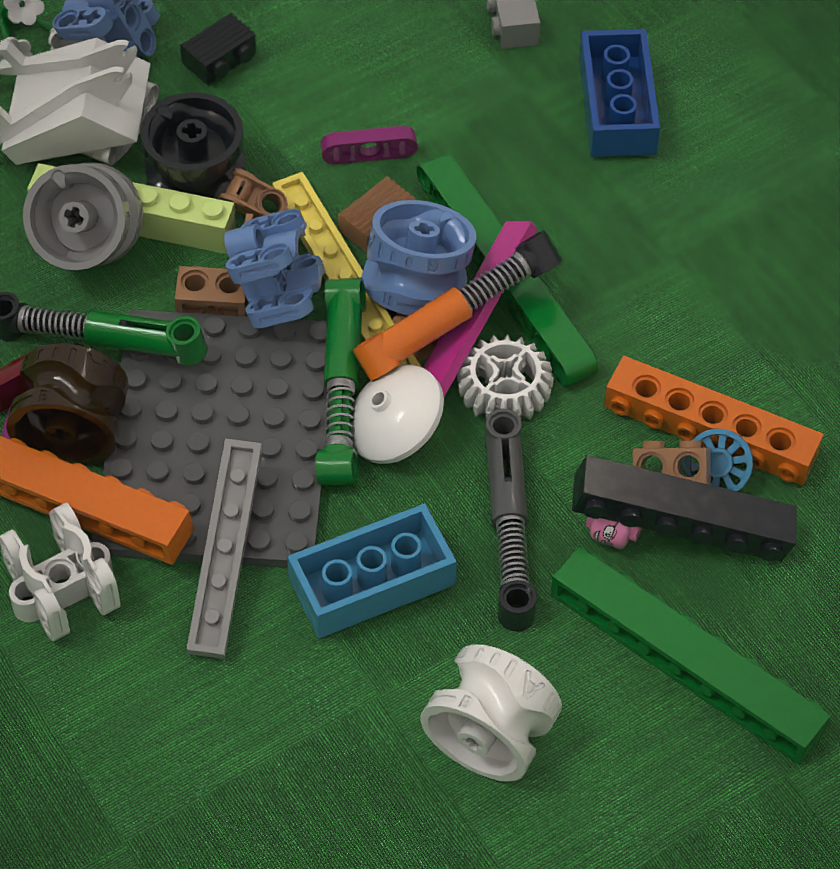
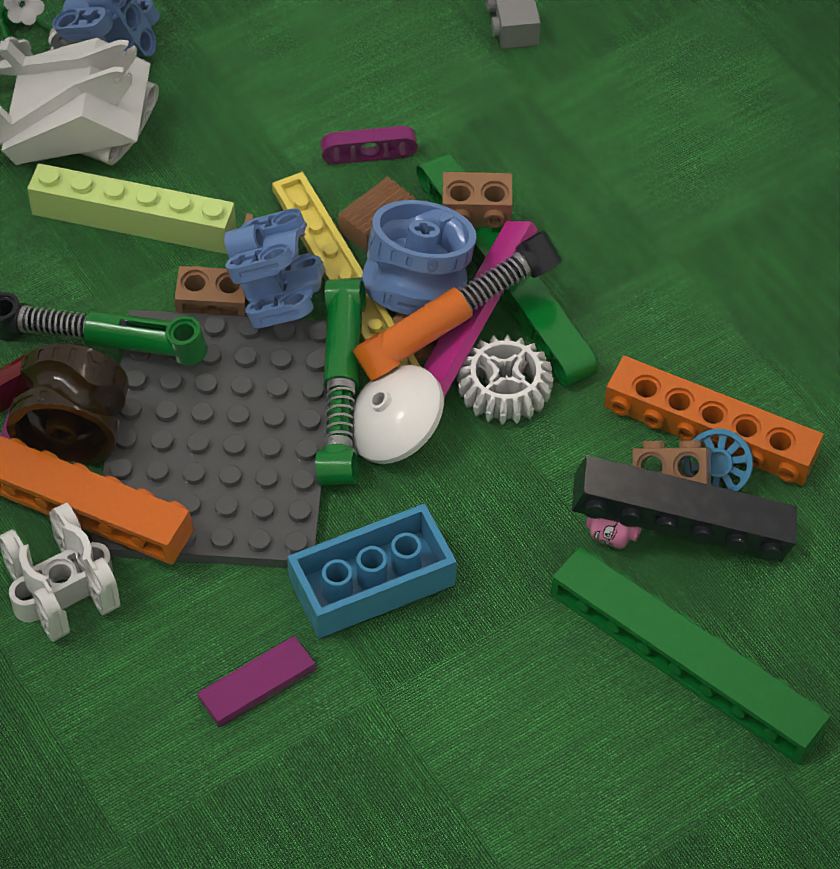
light grey piece [23,163,143,270] -> none
black piece [140,92,246,199] -> none
black brick [180,13,256,85] -> none
light grey plate [186,438,263,659] -> none
medium nougat piece [218,168,288,218] -> none
white piece [420,644,562,781] -> none
piece [484,408,537,632] -> none
blue brick [579,29,660,157] -> none
none -> magenta tile [197,636,316,728]
none -> medium nougat brick [442,172,512,228]

